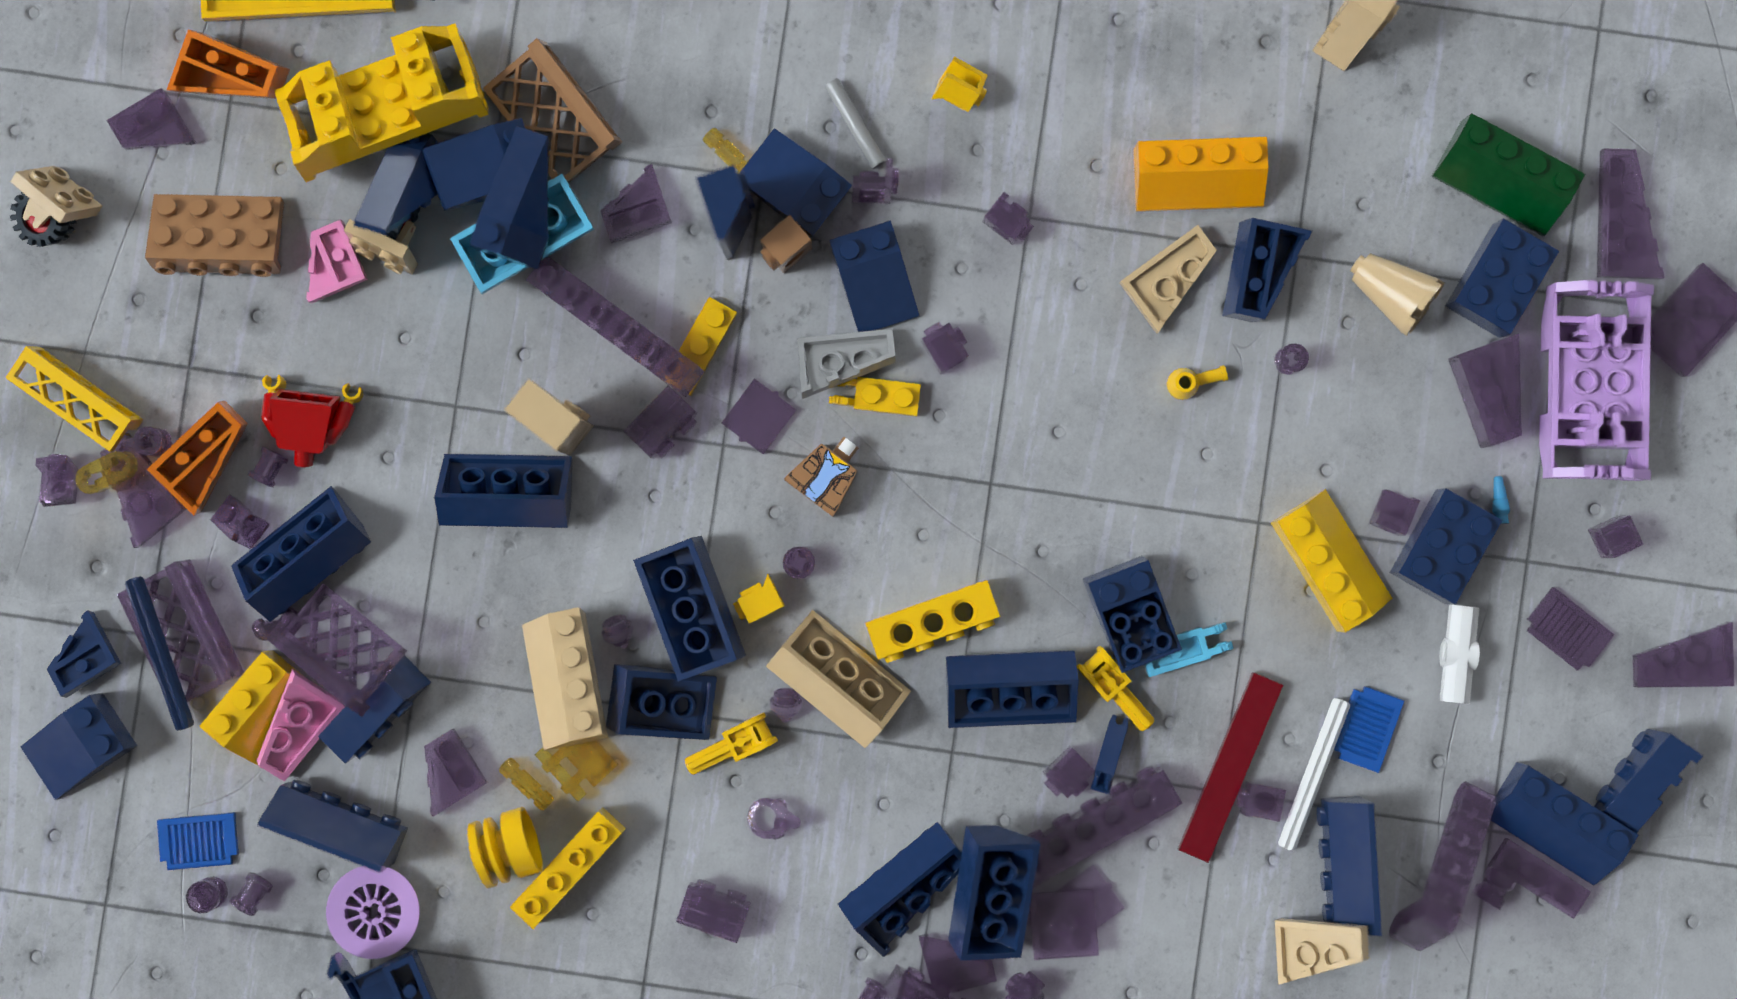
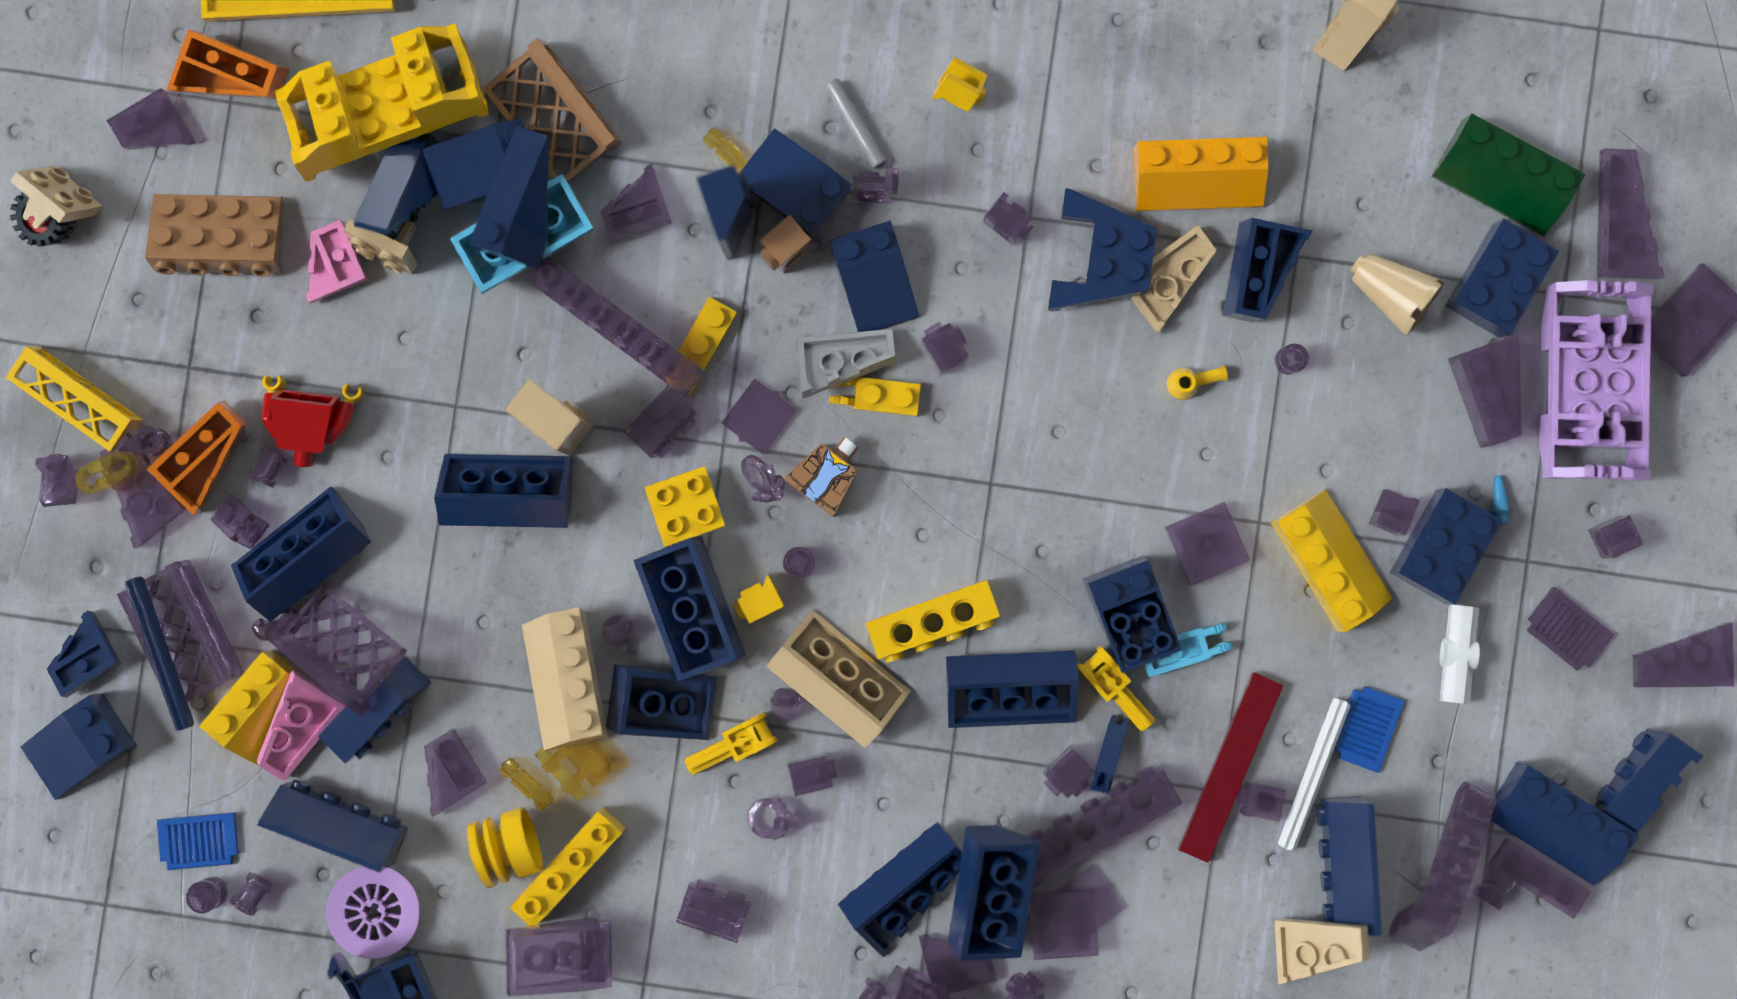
none -> clear purple slope [506,917,612,996]
none -> yellow hinge [644,466,725,547]
none -> clear purple piece [741,455,785,503]
none -> clear purple brick [788,753,838,796]
none -> dark blue wing [1048,188,1157,312]
none -> clear purple plate [1165,501,1250,586]

